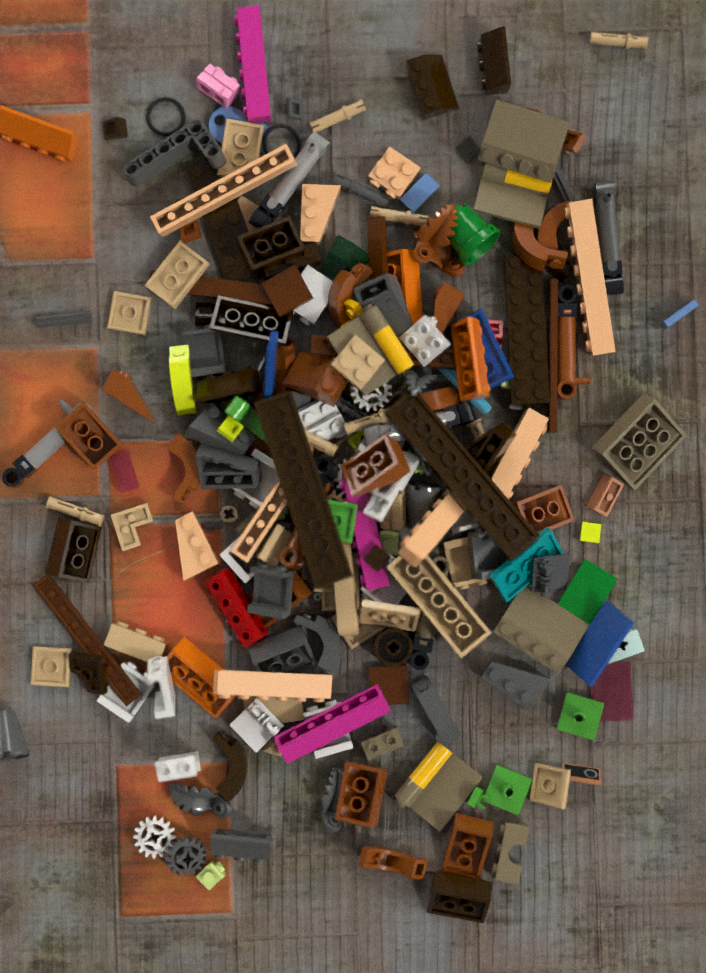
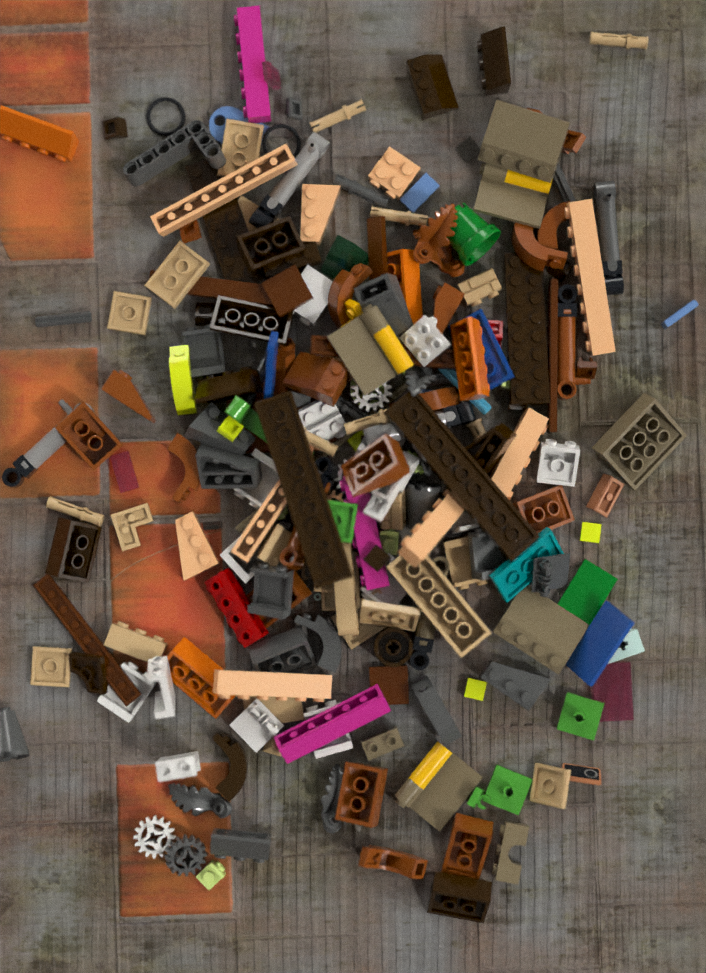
bright pink brick [196,64,241,108] -> none
dark tan bush [220,505,239,523] -> none
tan plate [330,335,385,390] -> none
none -> clear pink tile [262,61,281,90]
none -> tan brick [457,268,502,308]
none -> neon yellow tile [464,678,487,701]
none -> white plate [536,439,580,487]
none -> reddish brown tile [575,357,597,379]

